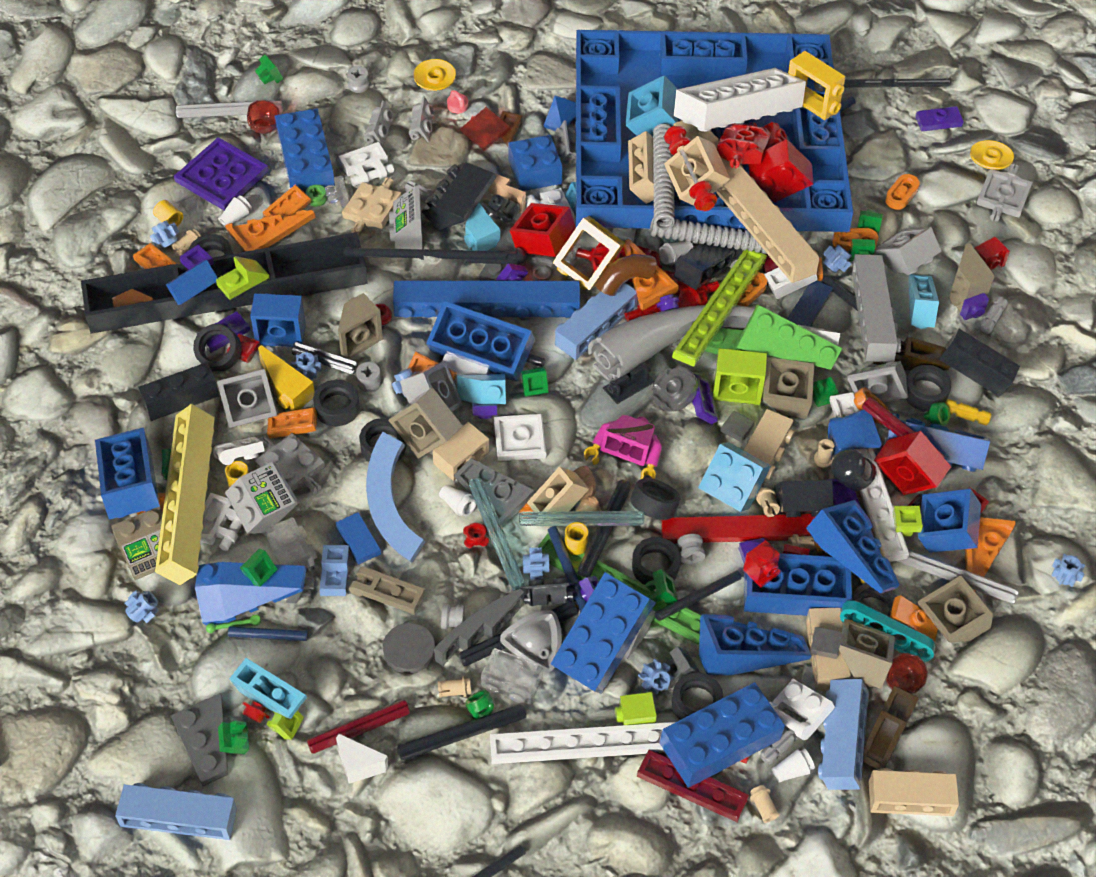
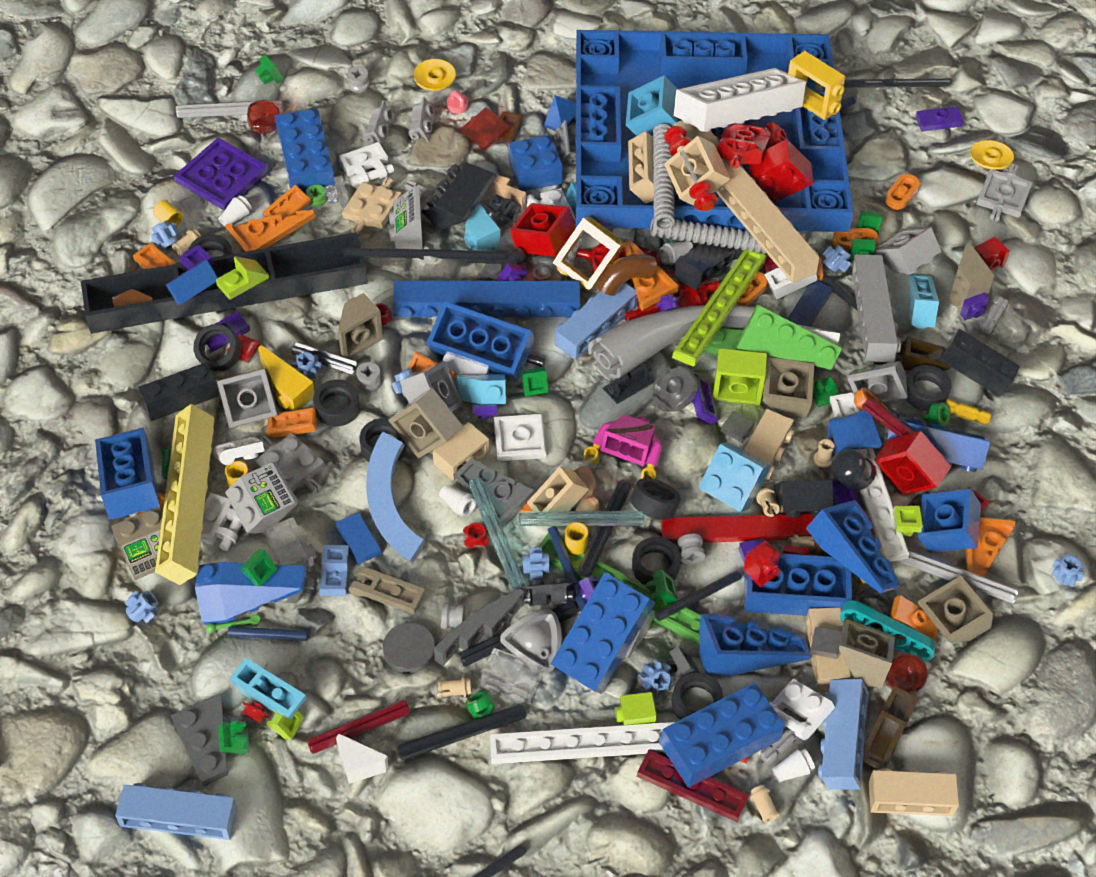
blue brick [250,294,306,347] -> none

